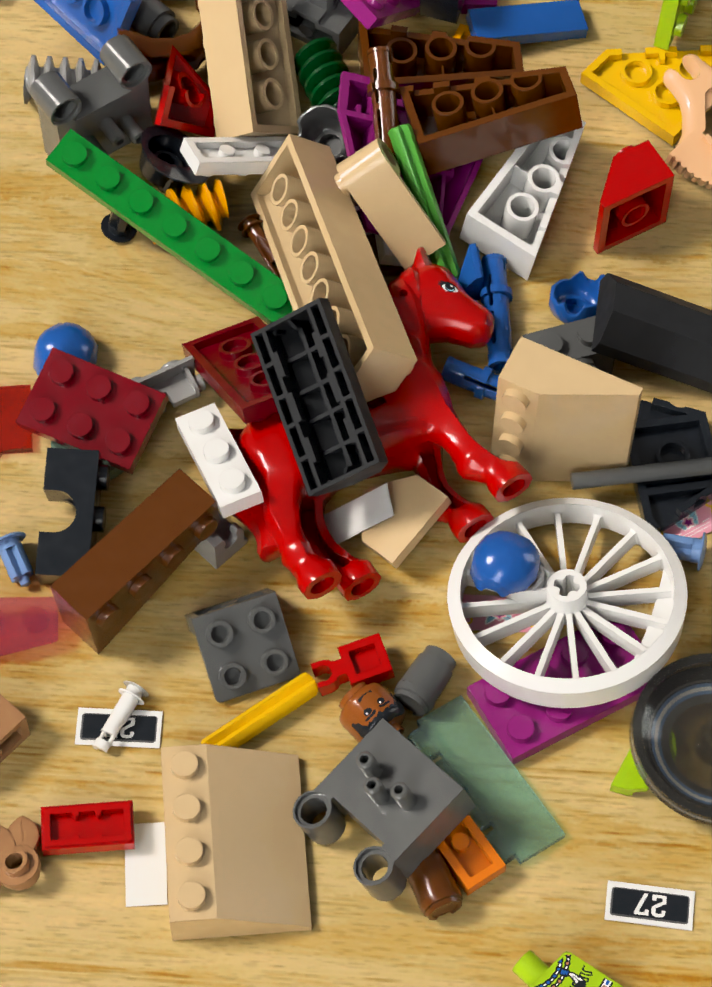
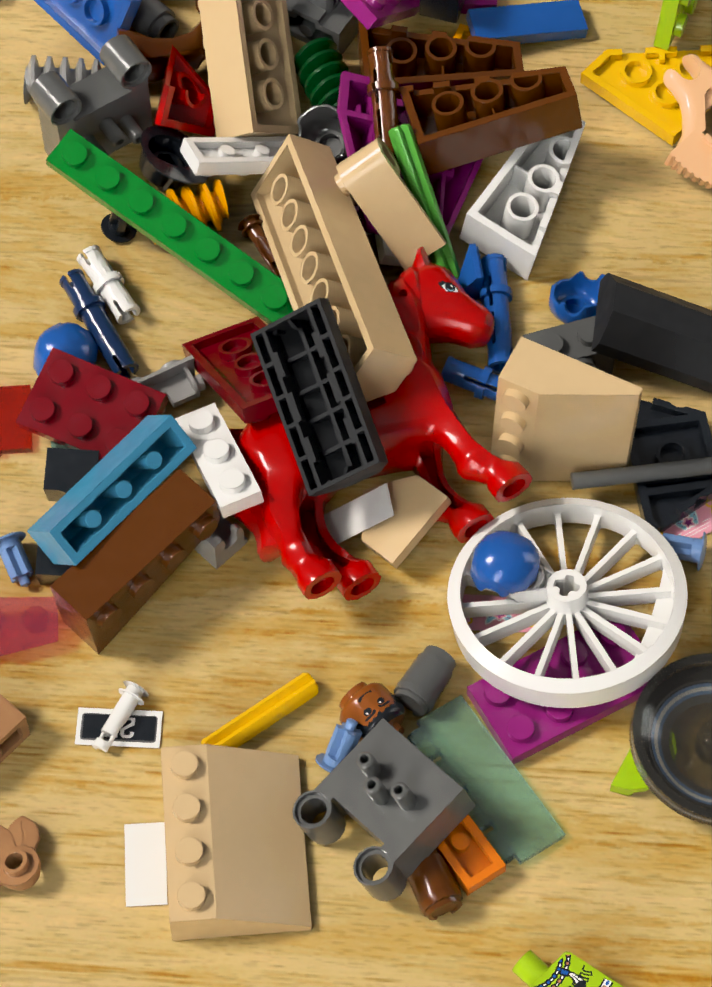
red plate [41,800,135,856] -> none
dark grey bracket [185,588,300,702] -> none
red plate [310,633,395,696] -> none
red slope [593,140,675,254] -> none
sticker [604,880,695,931] -> none
none -> dark azure brick [27,414,197,566]
none -> dark blue pin [59,269,139,378]
none -> white pin [77,245,141,324]
none -> medium blue piece [315,718,362,773]

